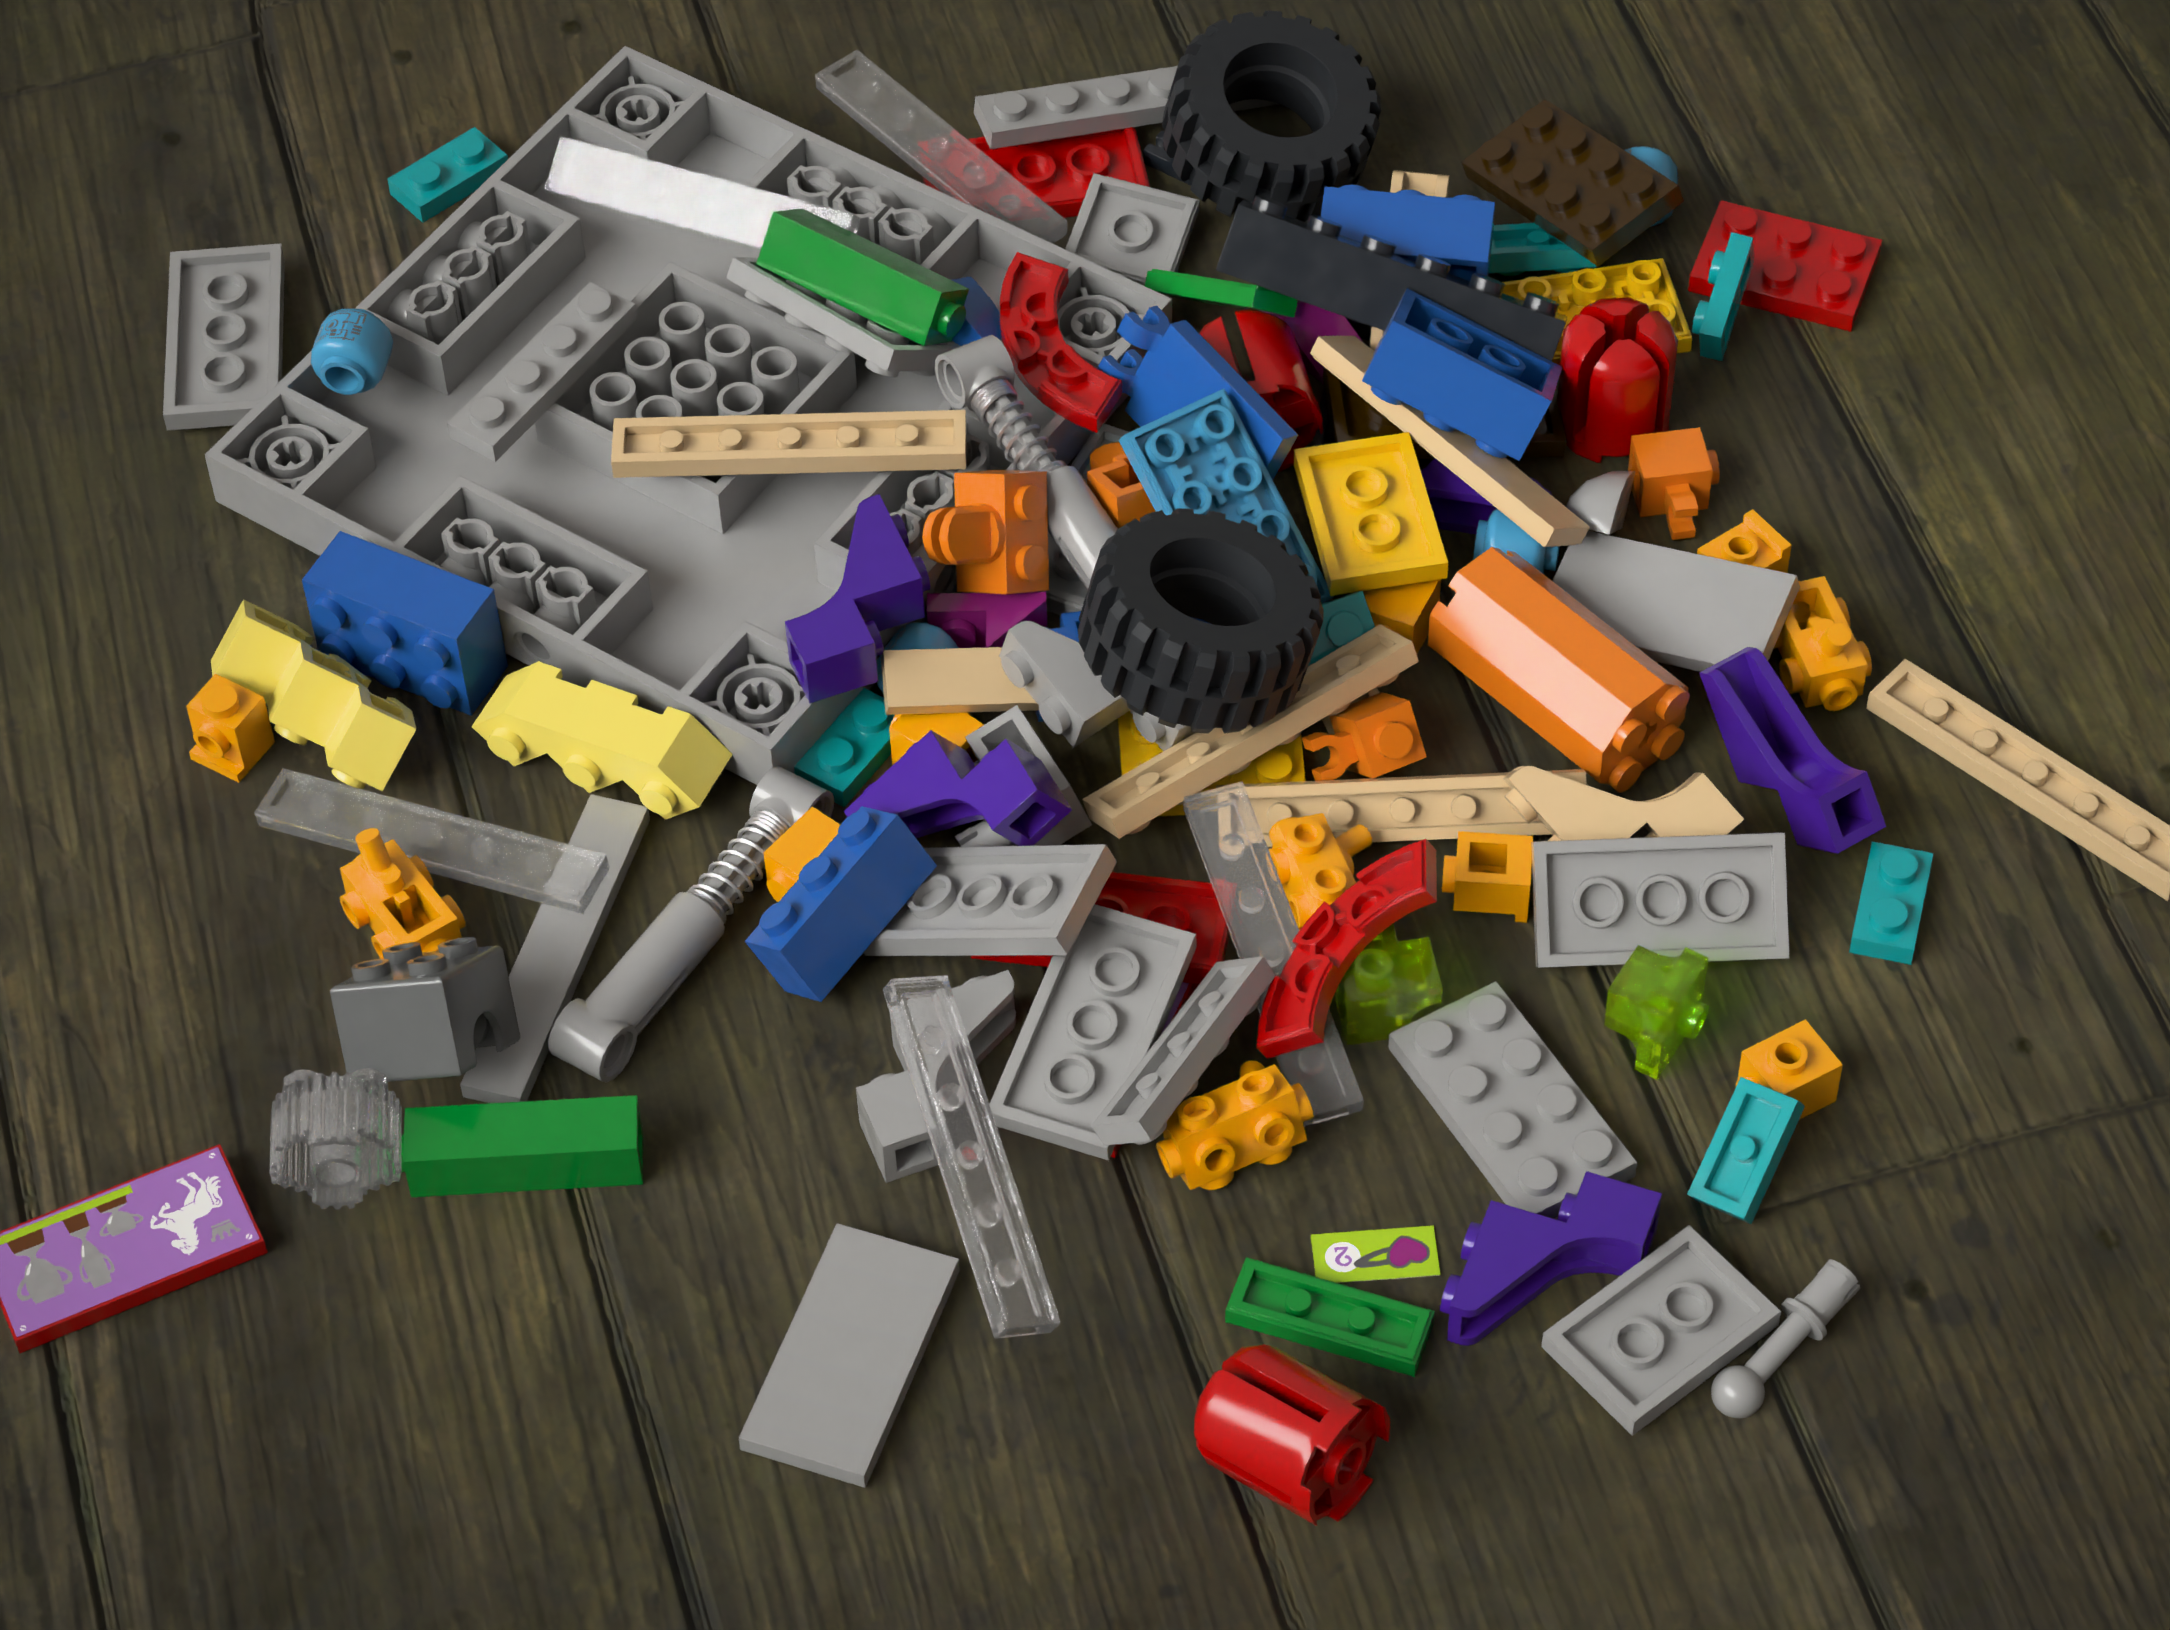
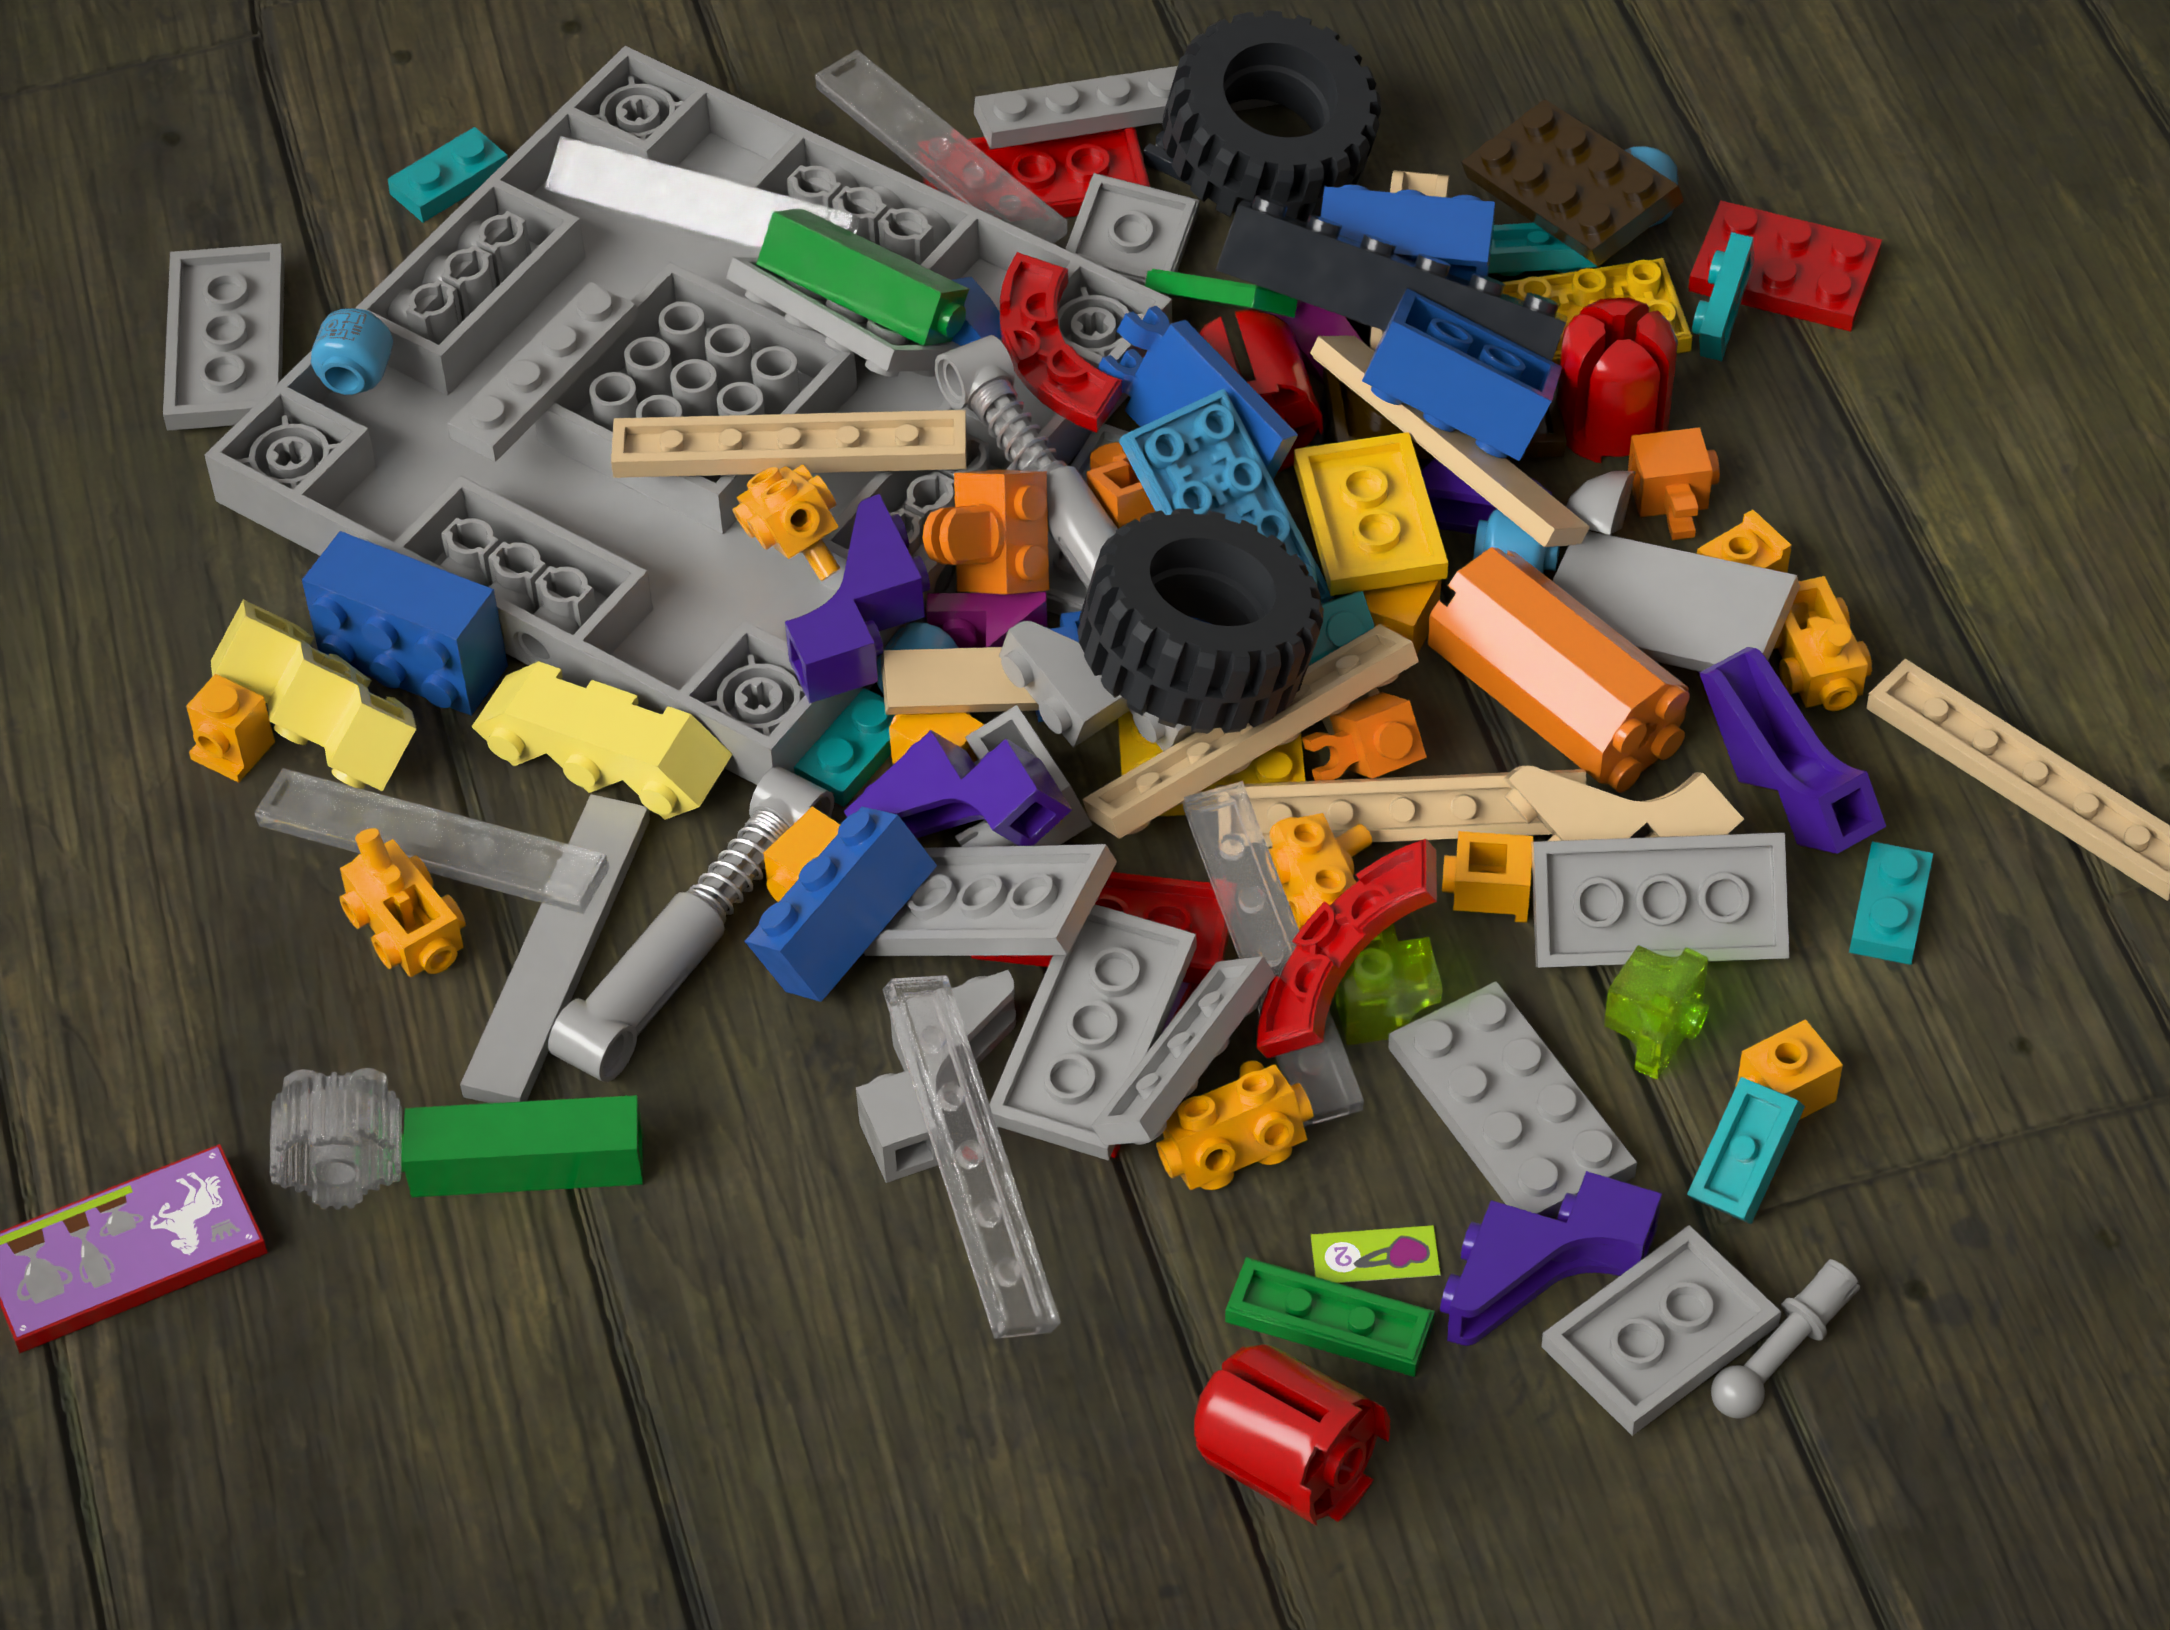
dark grey piece [330,937,520,1085] -> none
light grey tile [739,1223,960,1488] -> none
none -> light orange brick [732,464,841,582]

